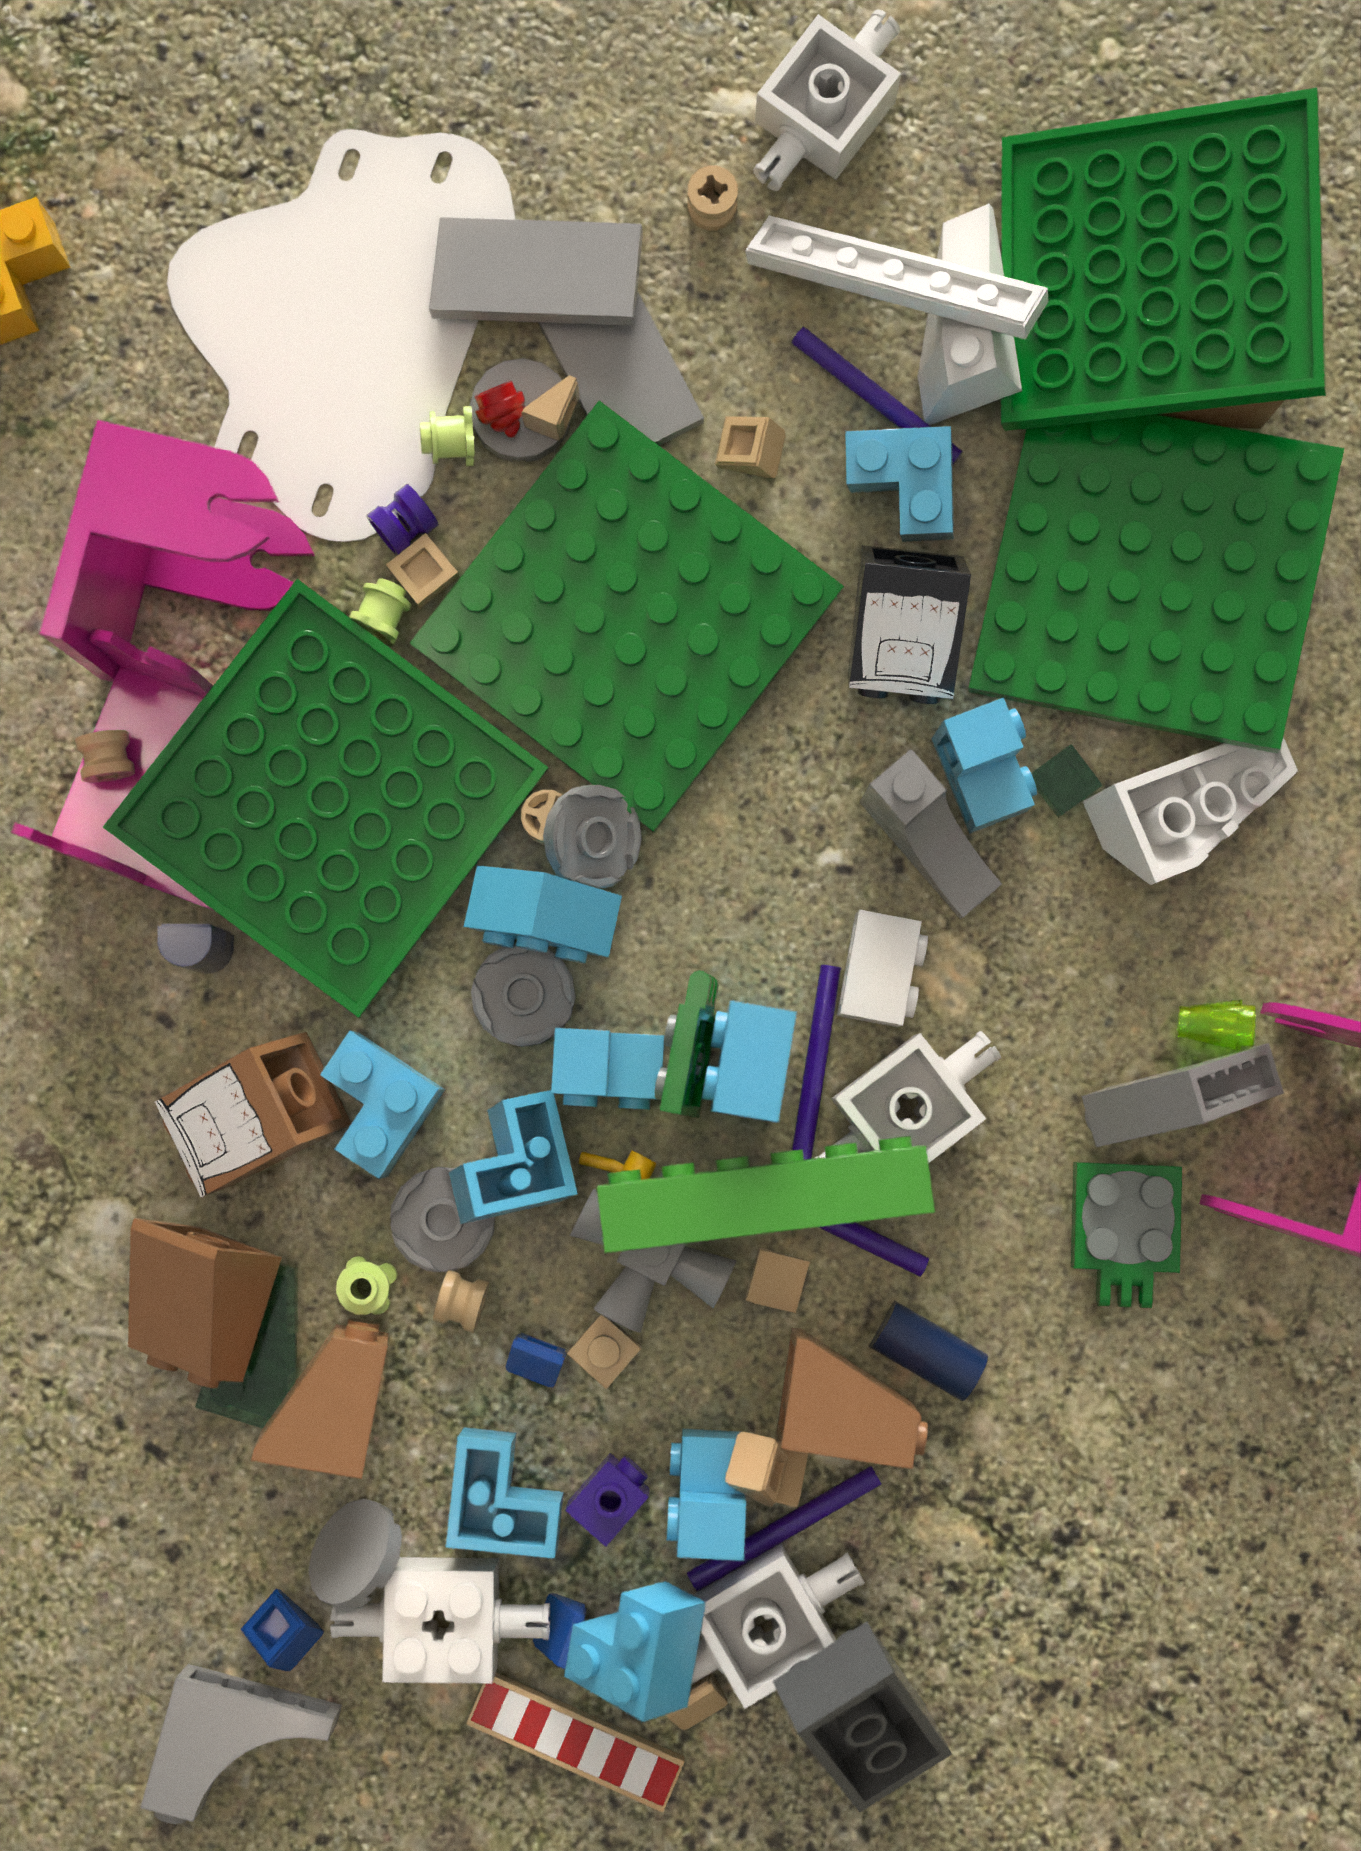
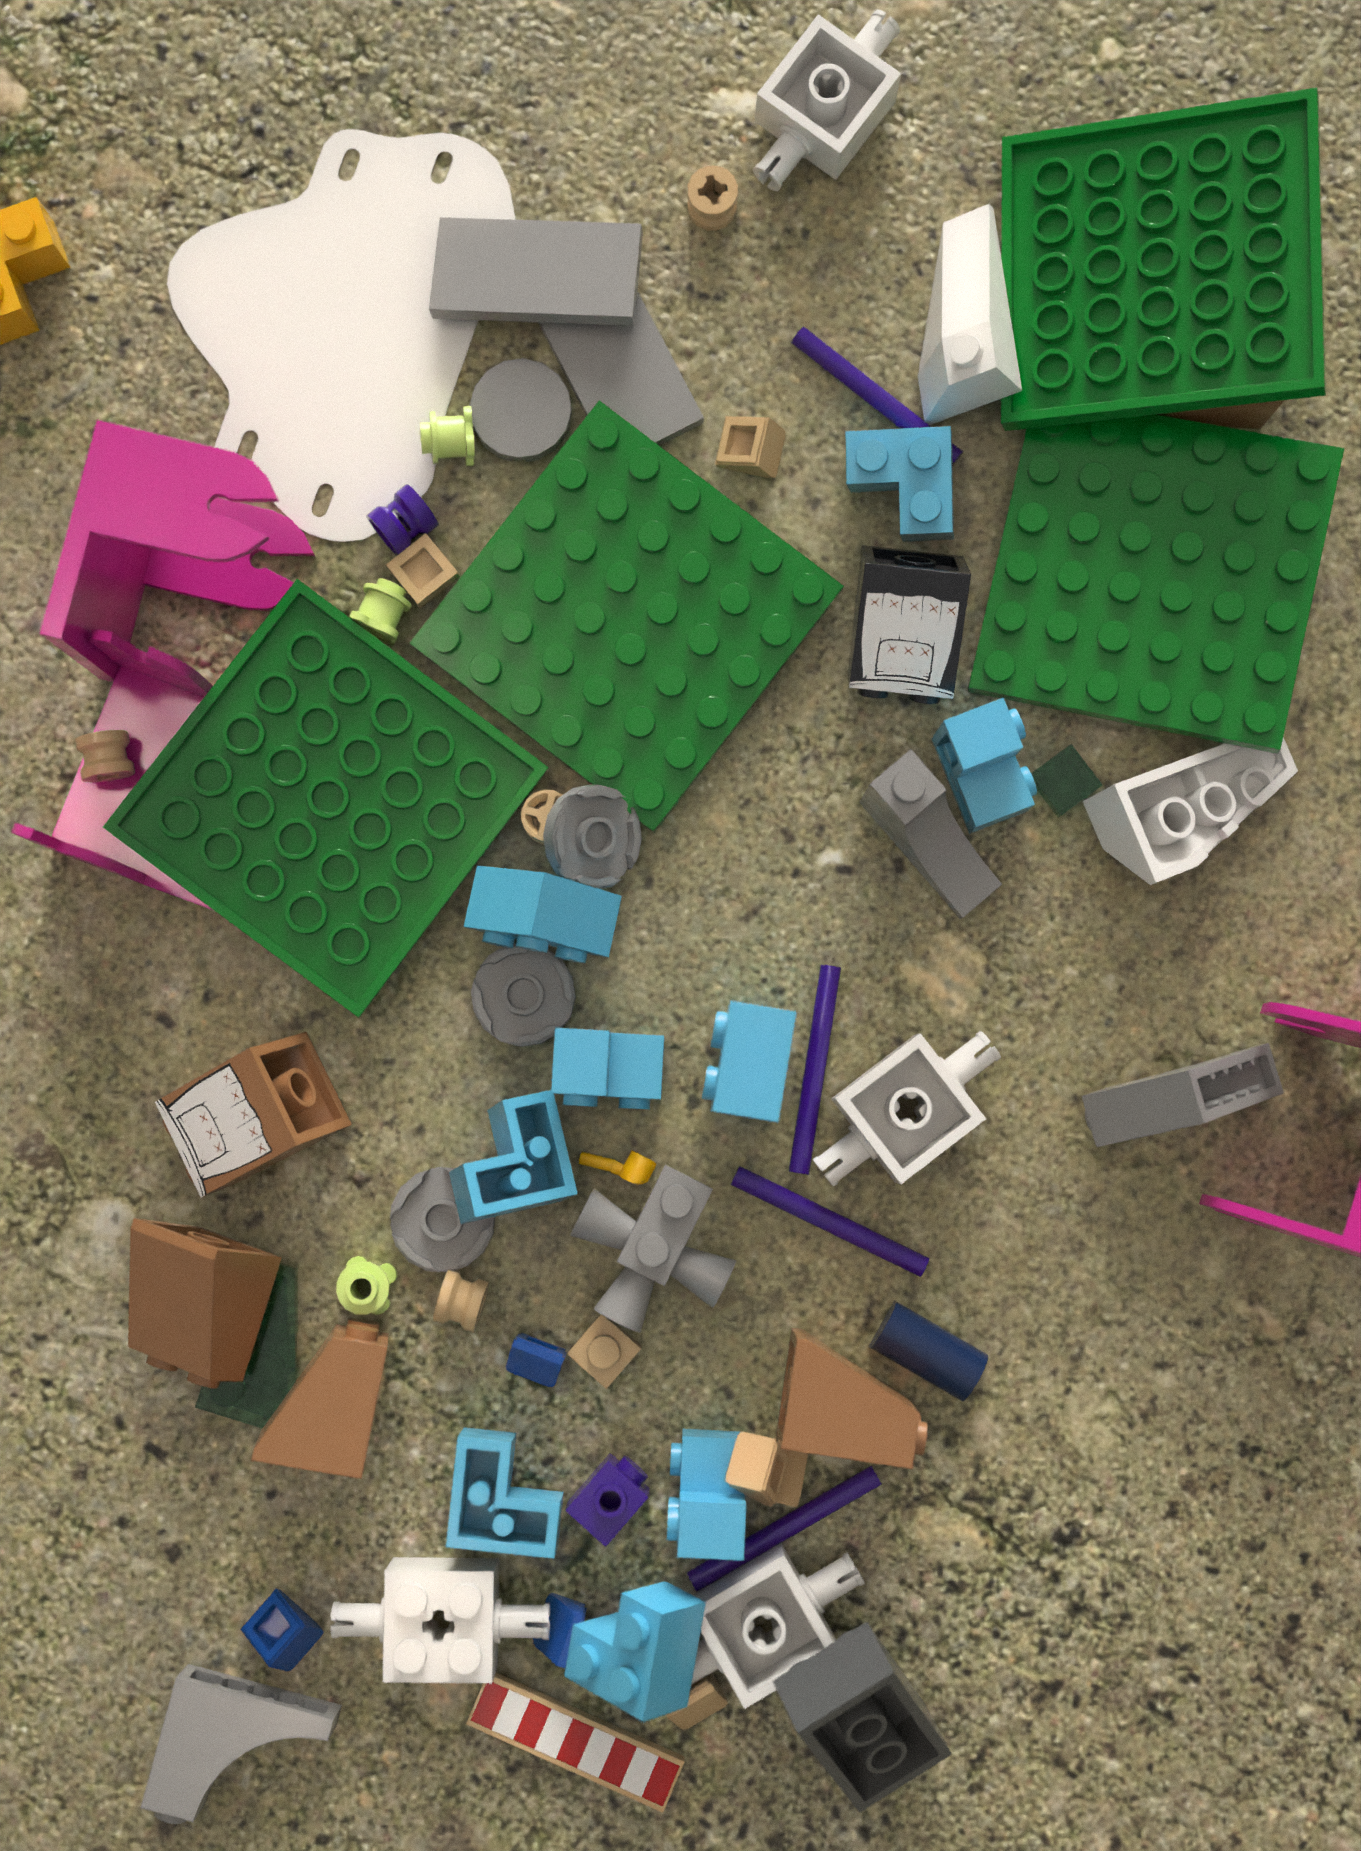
brick [157,923,234,974] -> none
light grey tile [309,1498,402,1611] -> none
medium azure brick [320,1030,445,1179] -> none
red plate [474,380,525,438] -> none
tan slope [522,375,580,441] -> none
bright green brick [597,1136,935,1253] -> none
green piece [655,970,719,1118] -> none
white tile [745,215,1049,339] -> none
tan slope [745,1247,810,1313] -> none
white brick [837,910,928,1027] -> none
piece [1071,1162,1182,1308] -> none
clear neon green cone [1177,999,1256,1051] -> none

